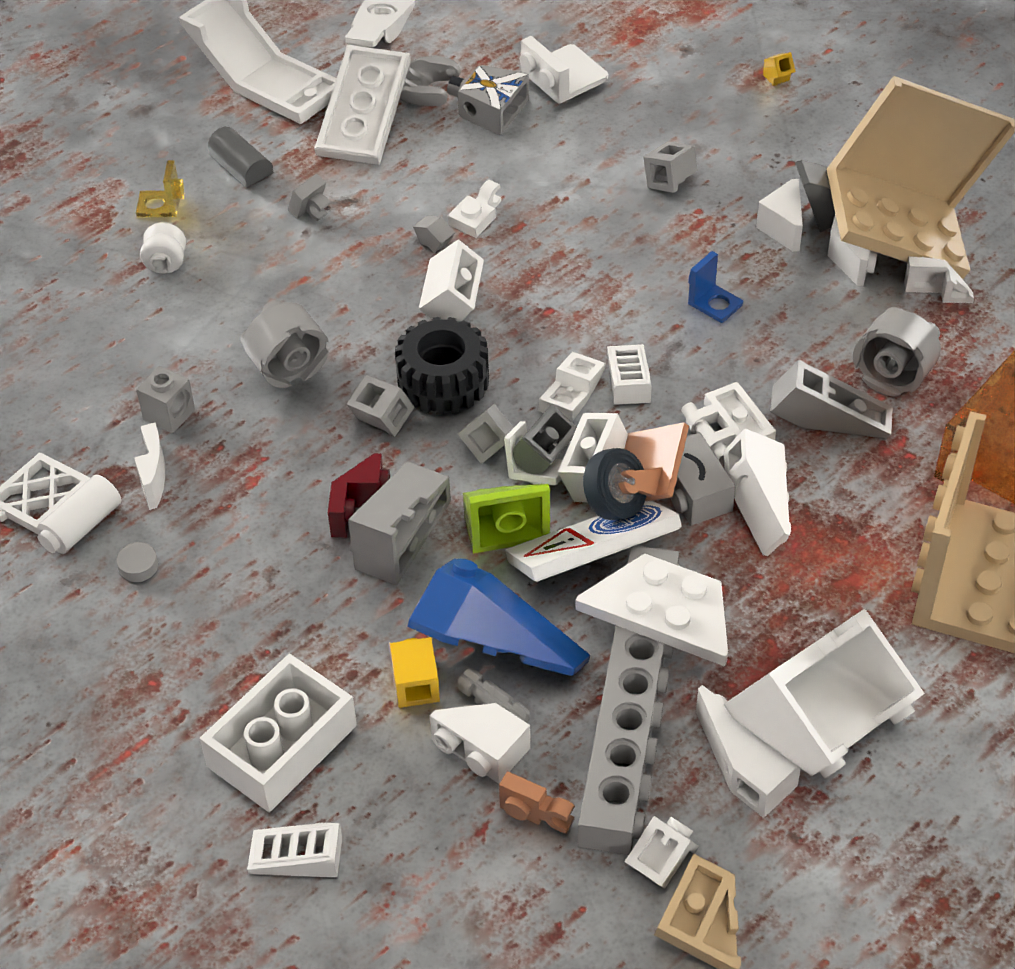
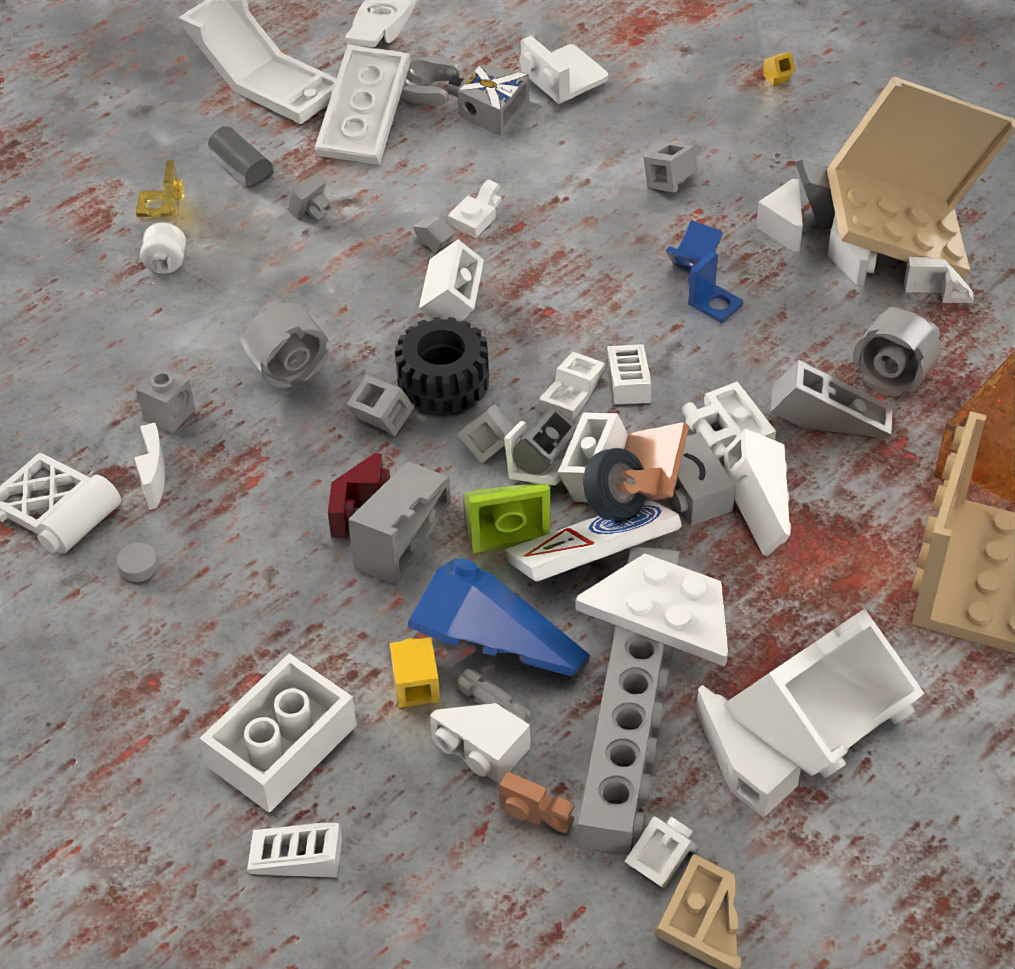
none -> blue bracket [666,220,723,270]

